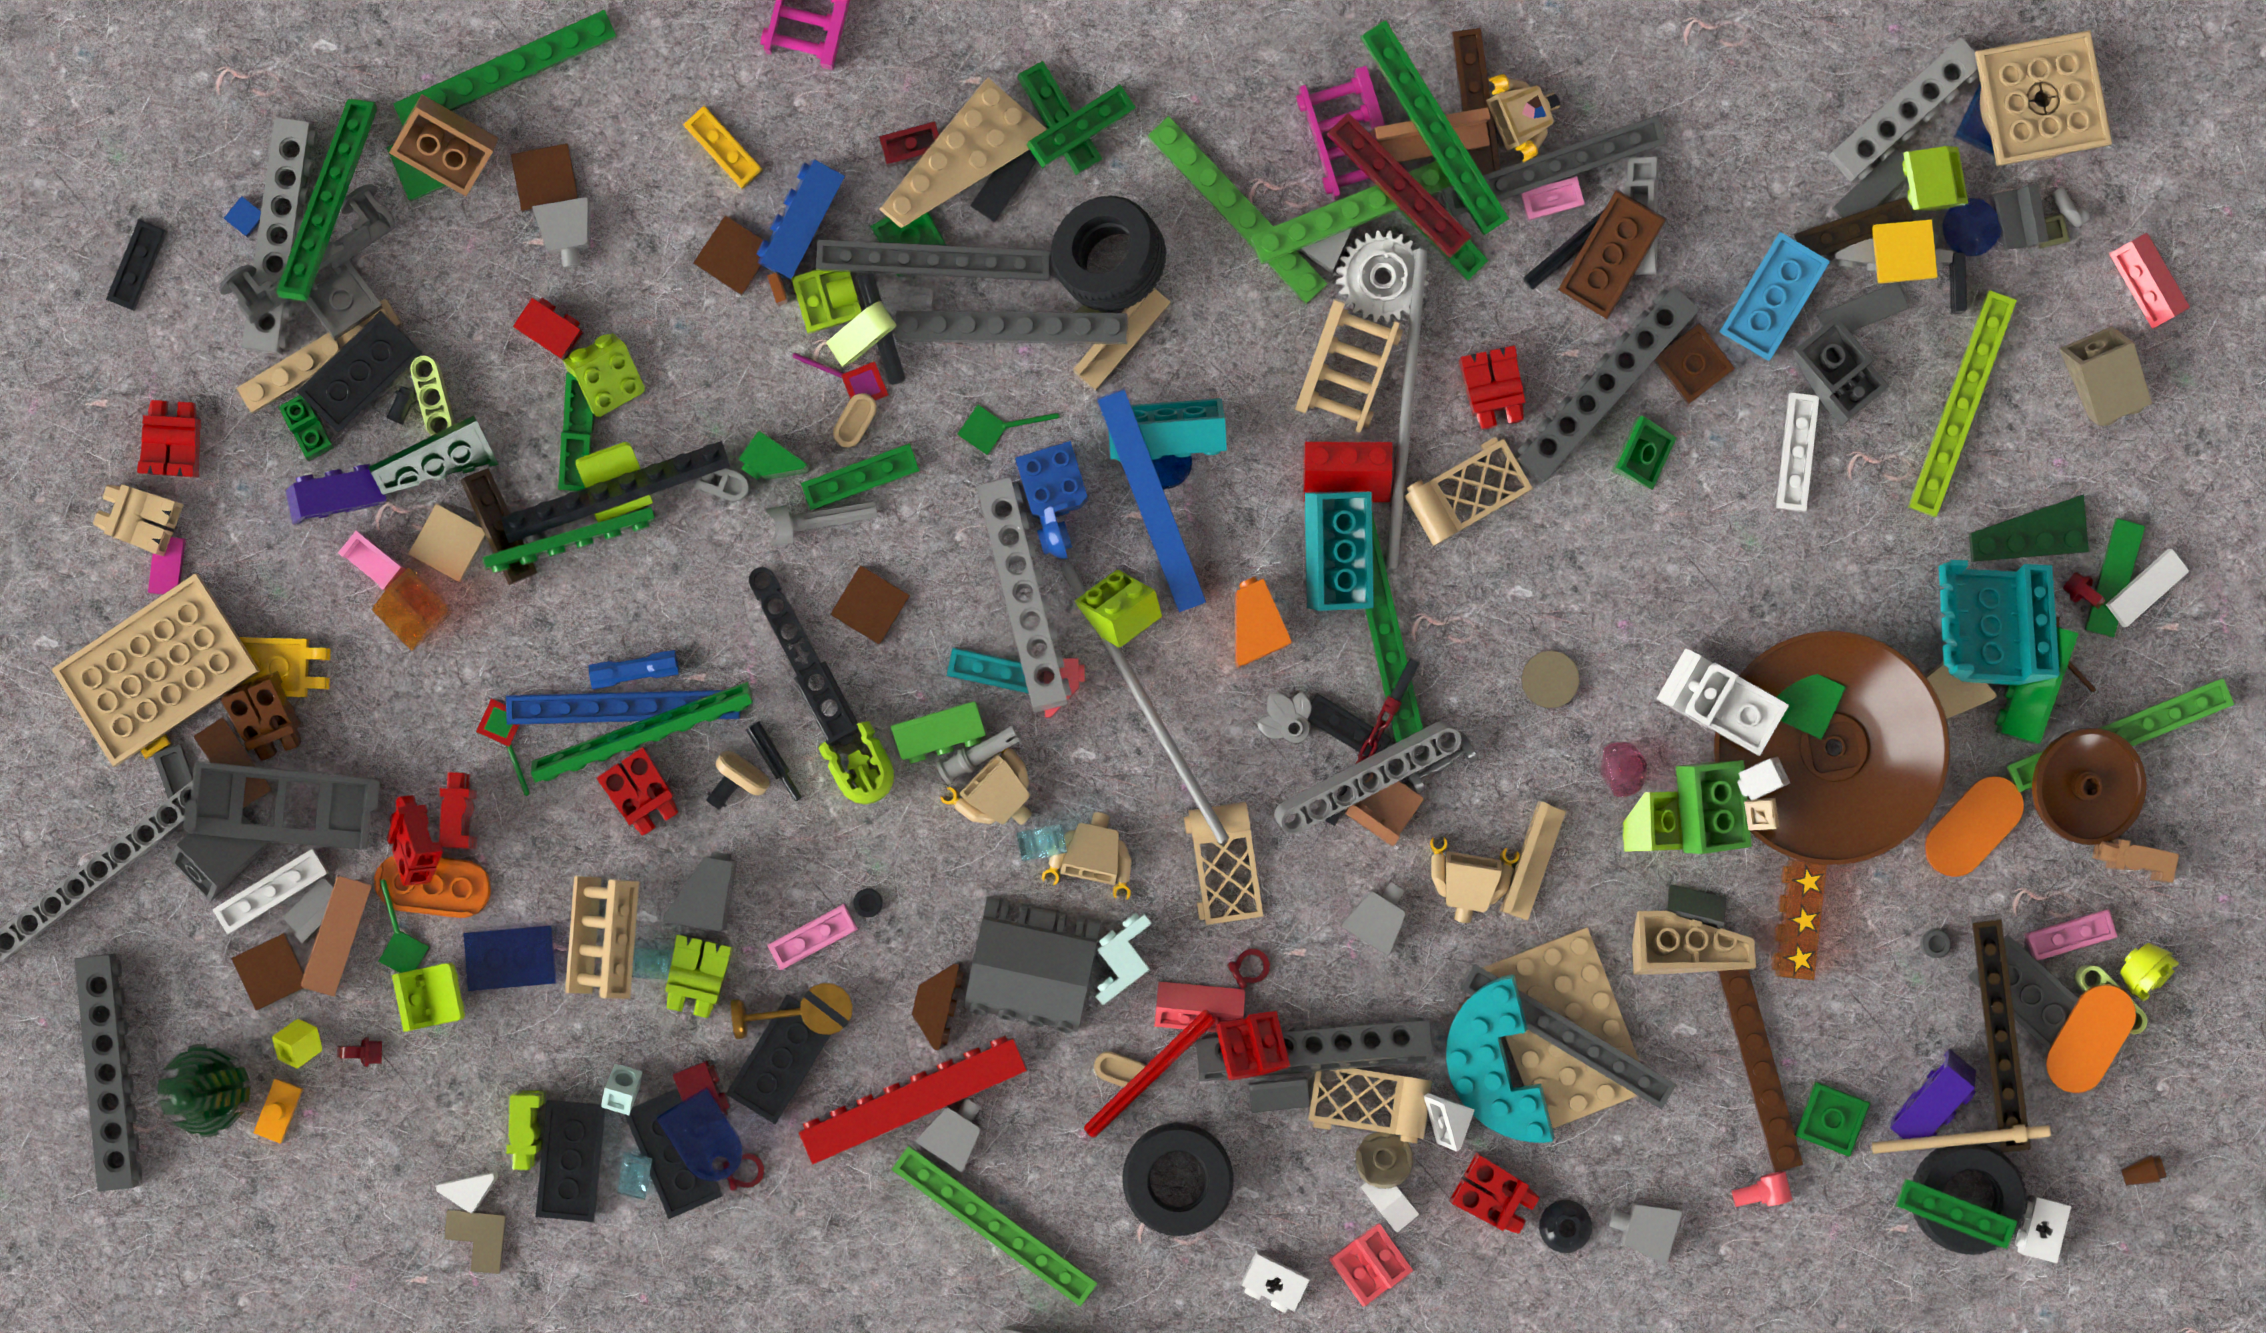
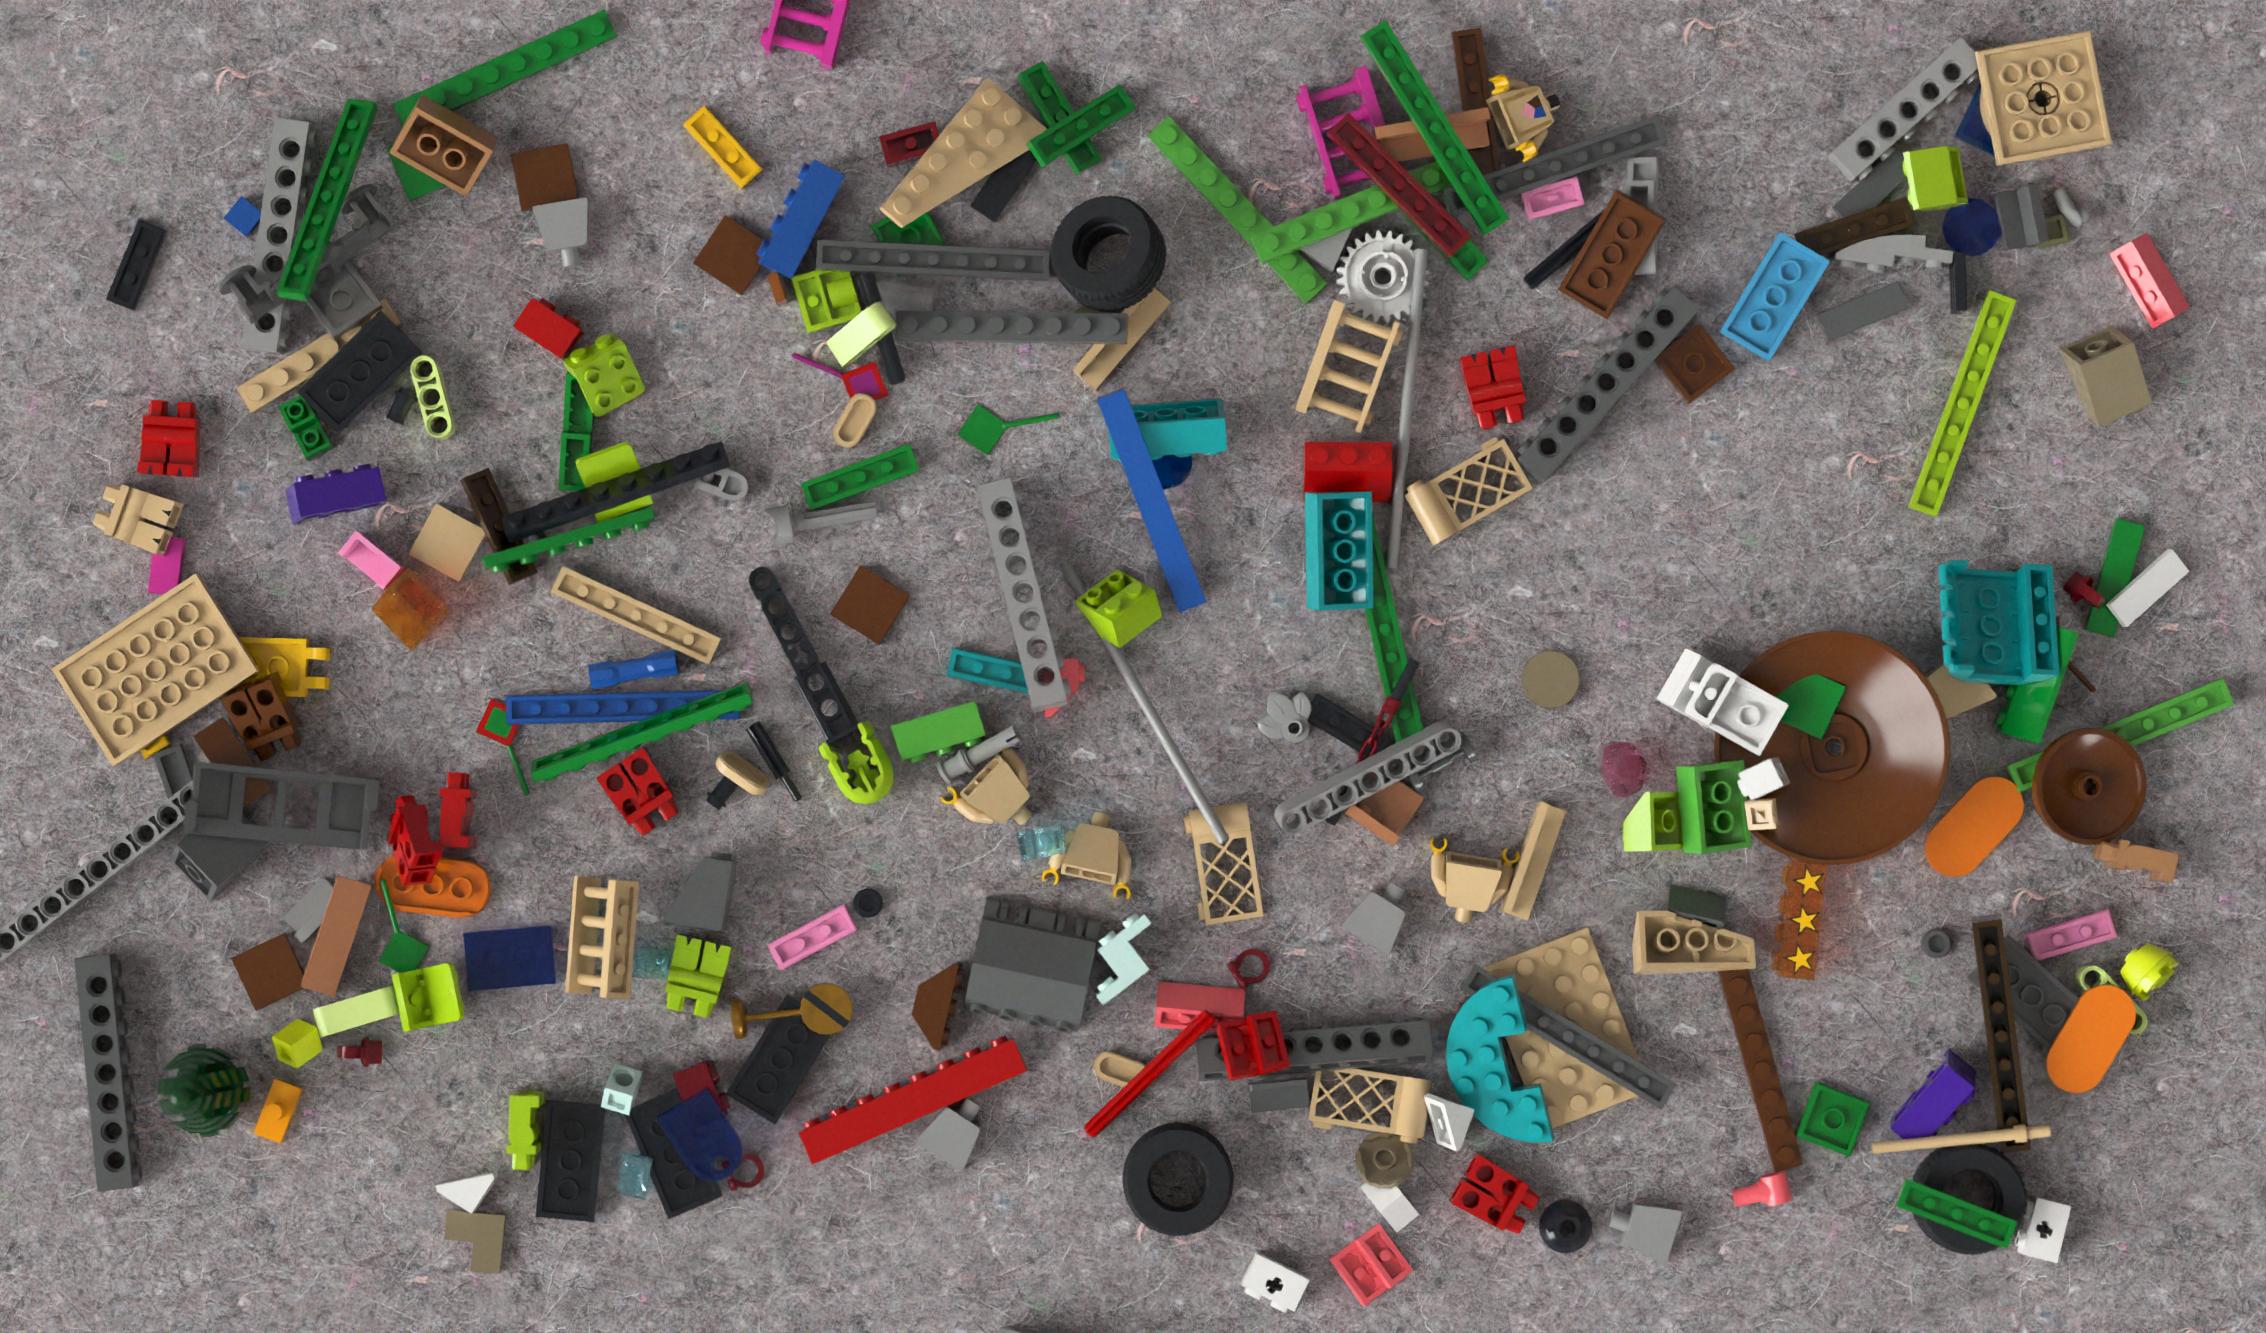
white plate [212,849,329,934] -> none
wing [369,415,499,494] -> none
green slope [739,431,811,480] -> none
bright green plate [891,1145,1098,1307] -> none
blue brick [1015,441,1088,559] -> none
orange slope [1235,576,1292,668] -> none
green slope [1612,415,1677,490] -> none
white plate [1776,393,1819,512] -> none
dark grey slope [1793,317,1889,426] -> none
yellow tile [1872,219,1938,284] -> none
dark green wing [1969,494,2089,562] -> none
reddish brown cone [2121,1154,2167,1186] -> none
none -> yellowish green beam [313,985,400,1037]
none -> tan plate [551,566,722,665]

